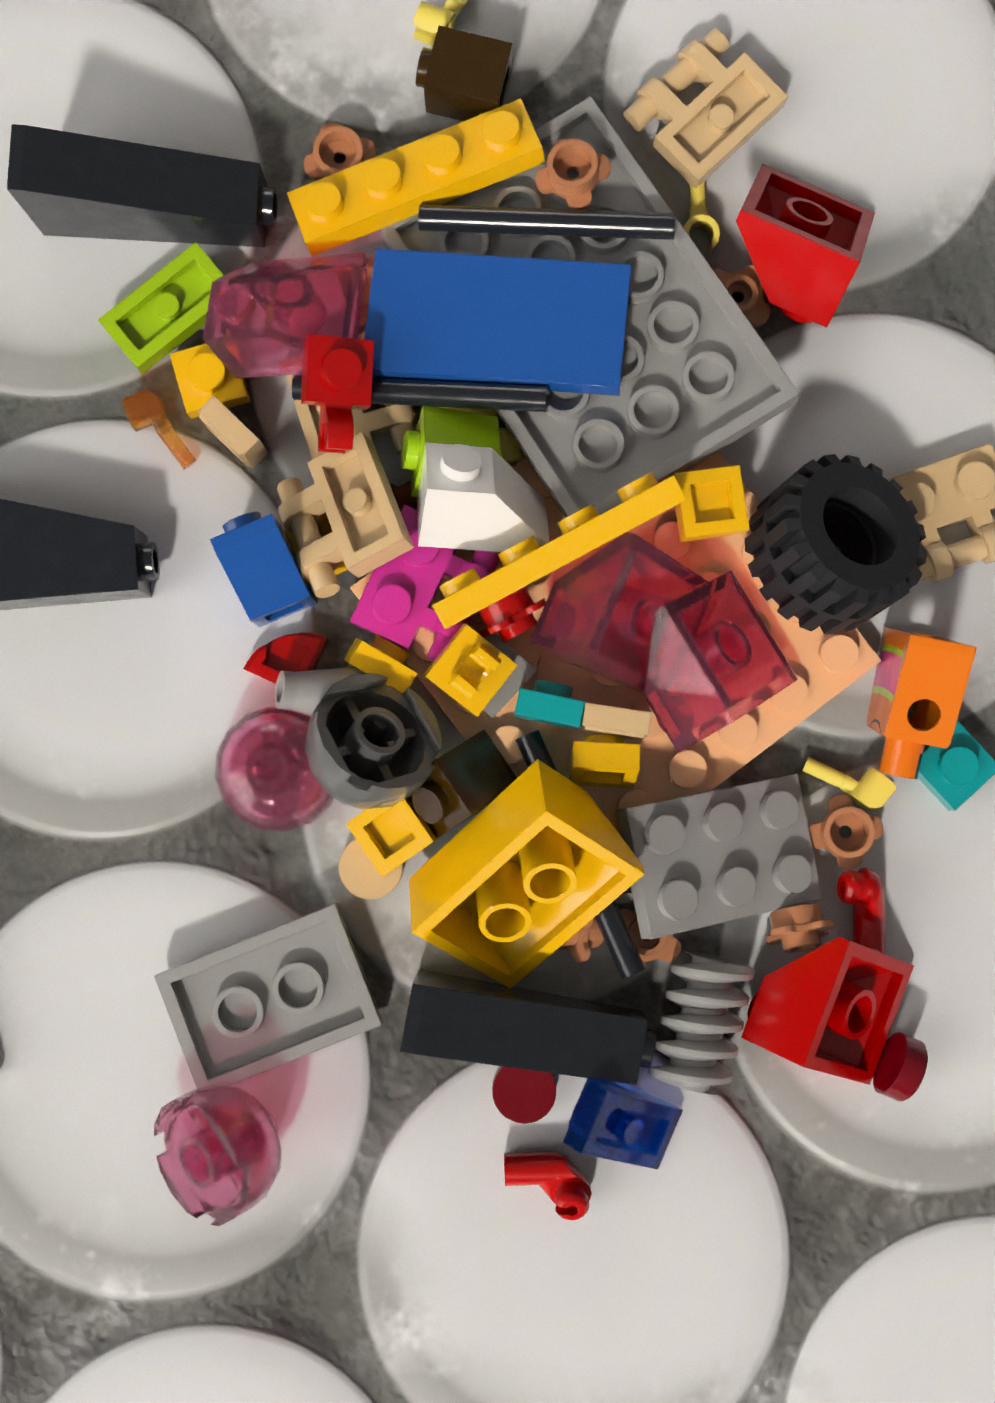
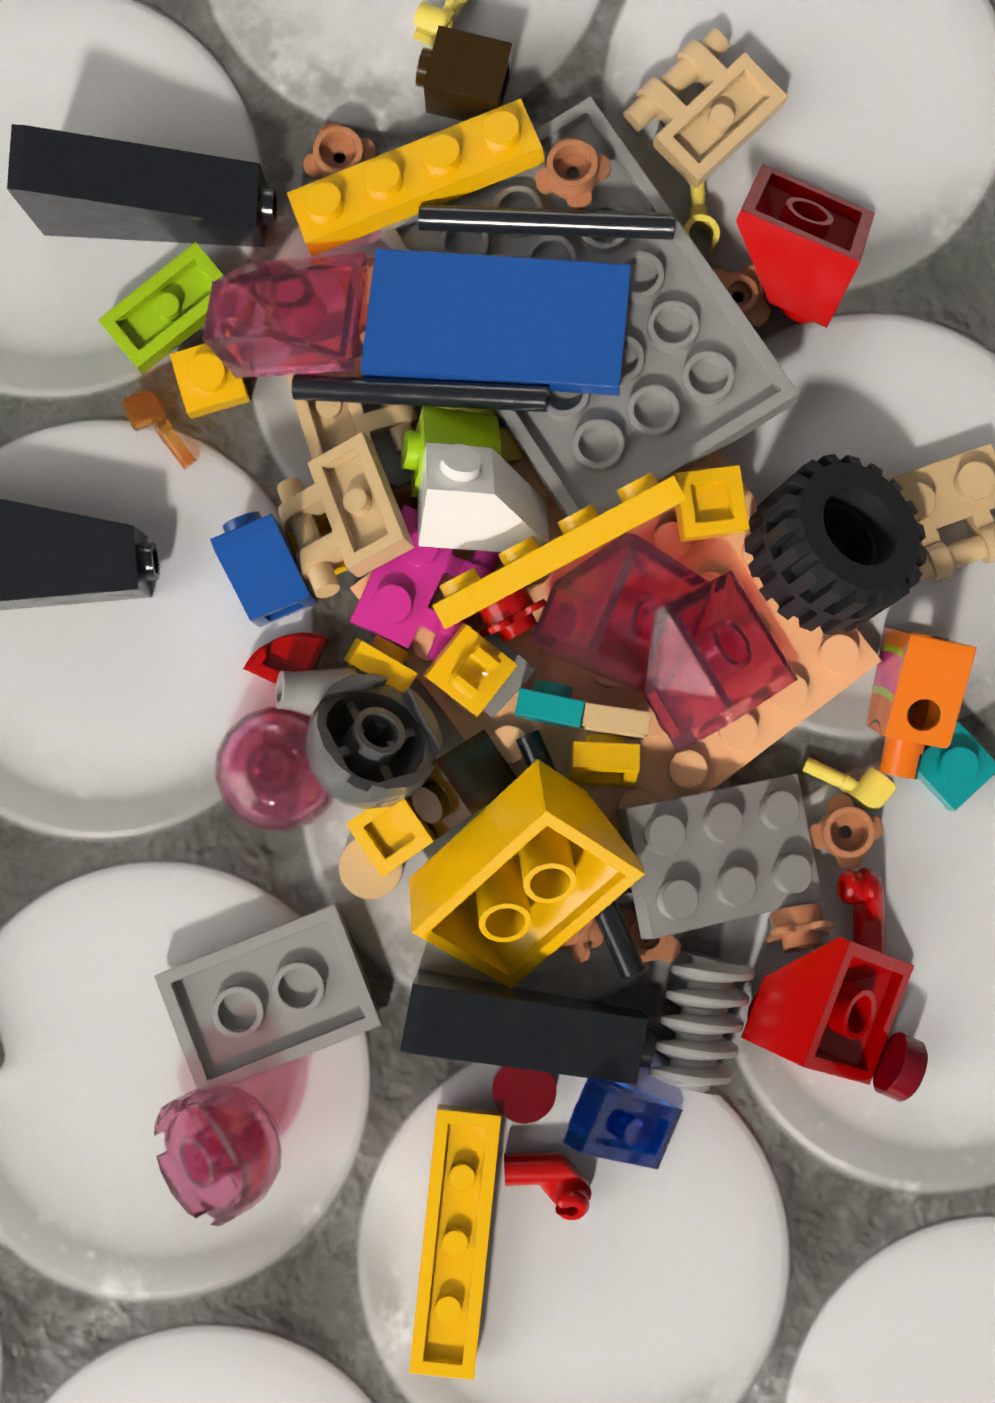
tan tile [198,395,268,468] -> none
red plate [301,333,374,454] -> none
none -> yellow plate [409,1104,501,1380]

